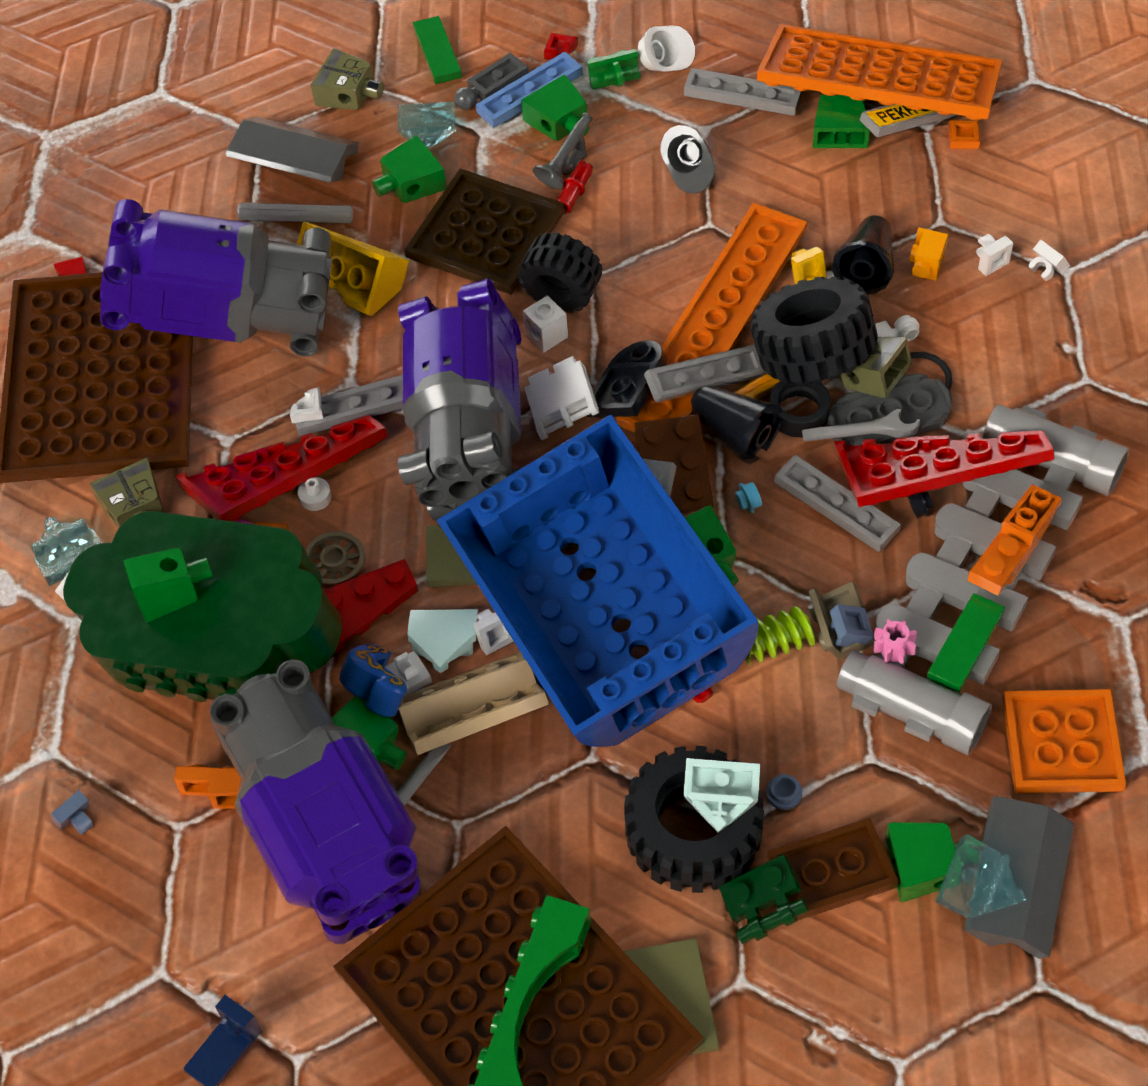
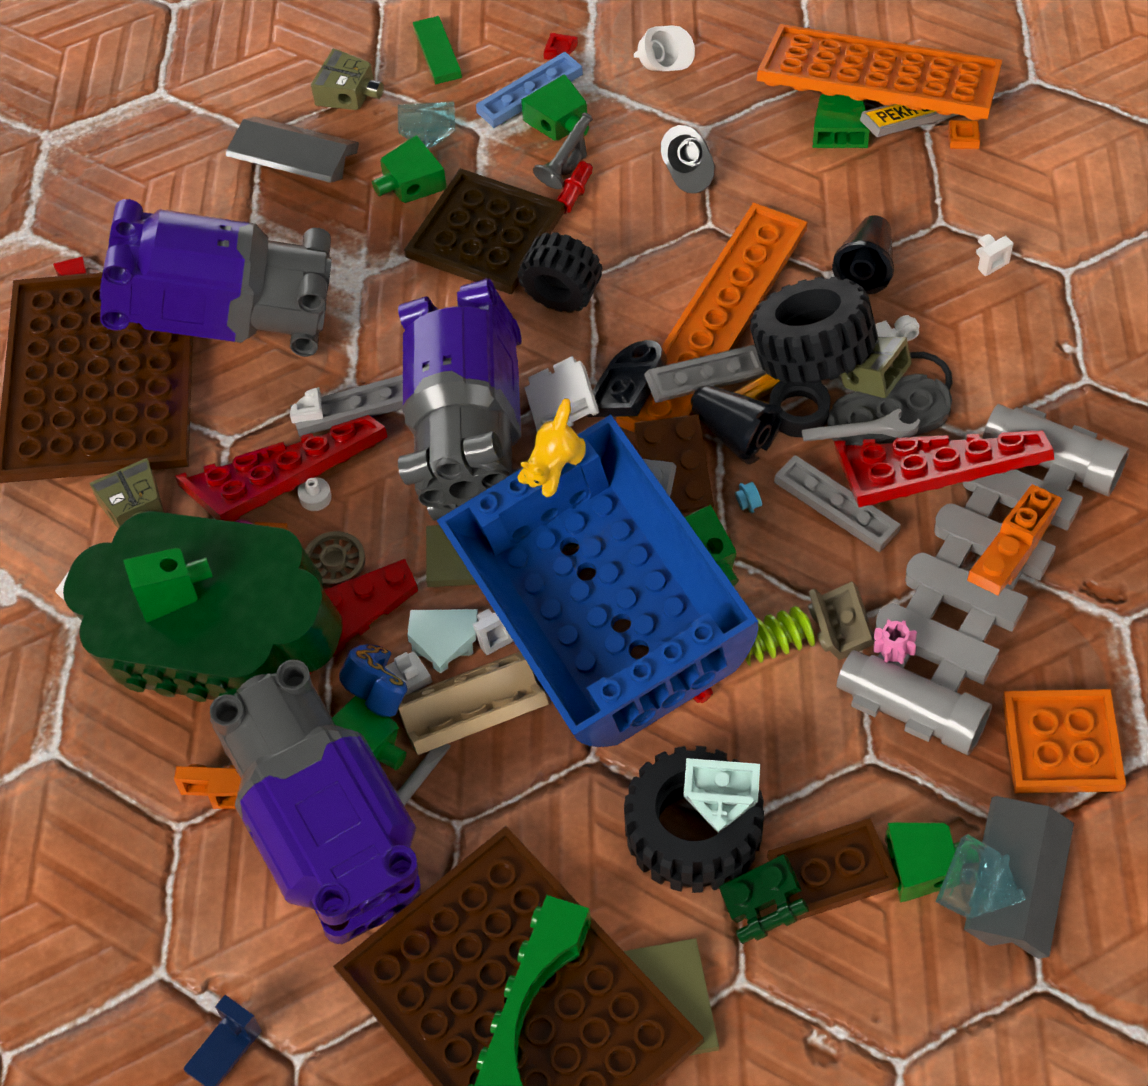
clear light blue slope [31,517,102,587] -> none
sand blue tile [51,790,93,835] -> none
light grey axle [237,203,353,223] -> none
yellow wedge [297,222,410,316] -> none
dark grey plate [454,53,529,110] -> none
white brick [523,295,568,353] -> none
green hips [587,49,641,90] -> none
light grey plate [684,68,802,116] -> none
sand blue plate [766,774,802,810] -> none
yellow tile [791,247,827,284] -> none
sand blue tile [829,604,874,647] -> none
black plate [908,491,934,519] -> none
light orange brick [909,227,948,281] -> none
green tile [927,593,1005,693] -> none
white tile [1029,240,1070,281] -> none
none -> yellow animal [517,398,586,497]

